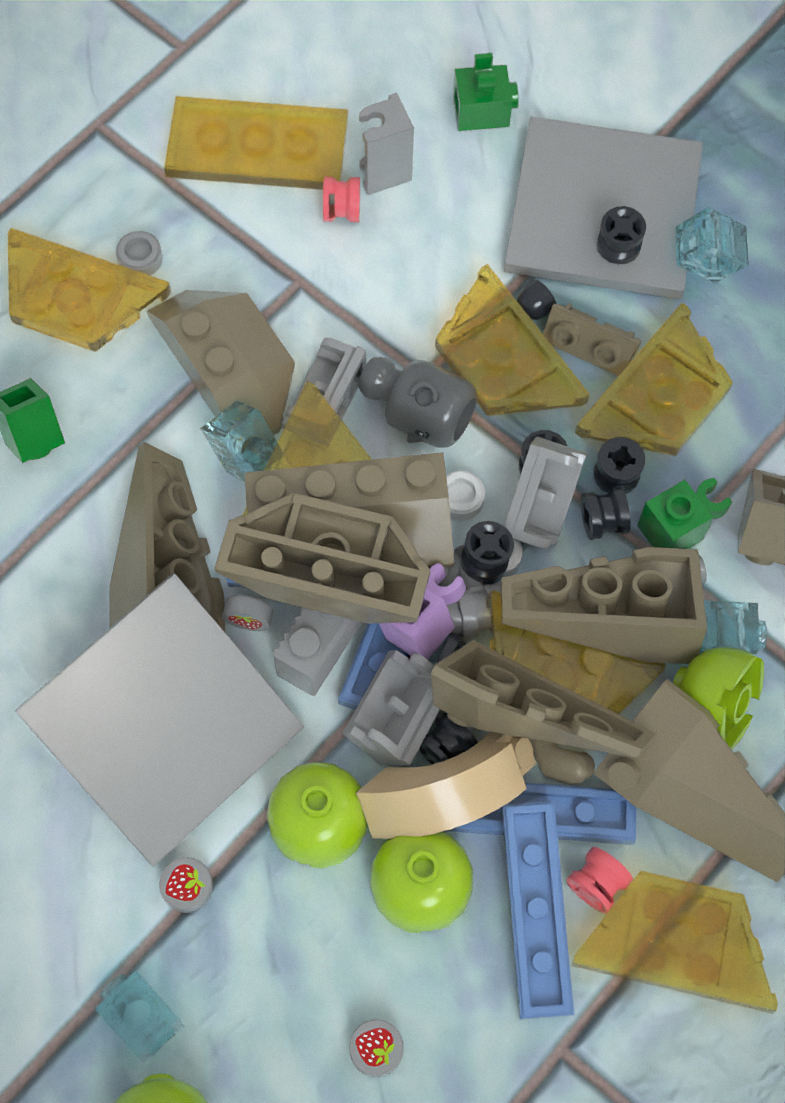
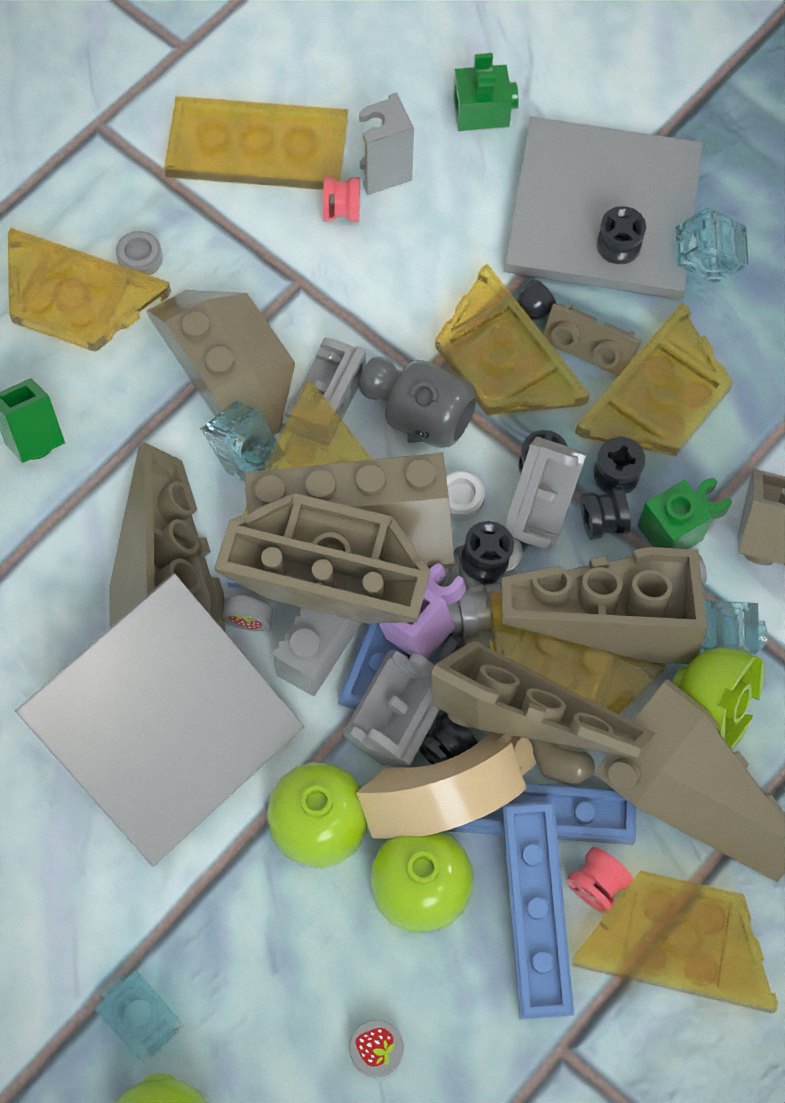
tile [159,857,213,913] -> none

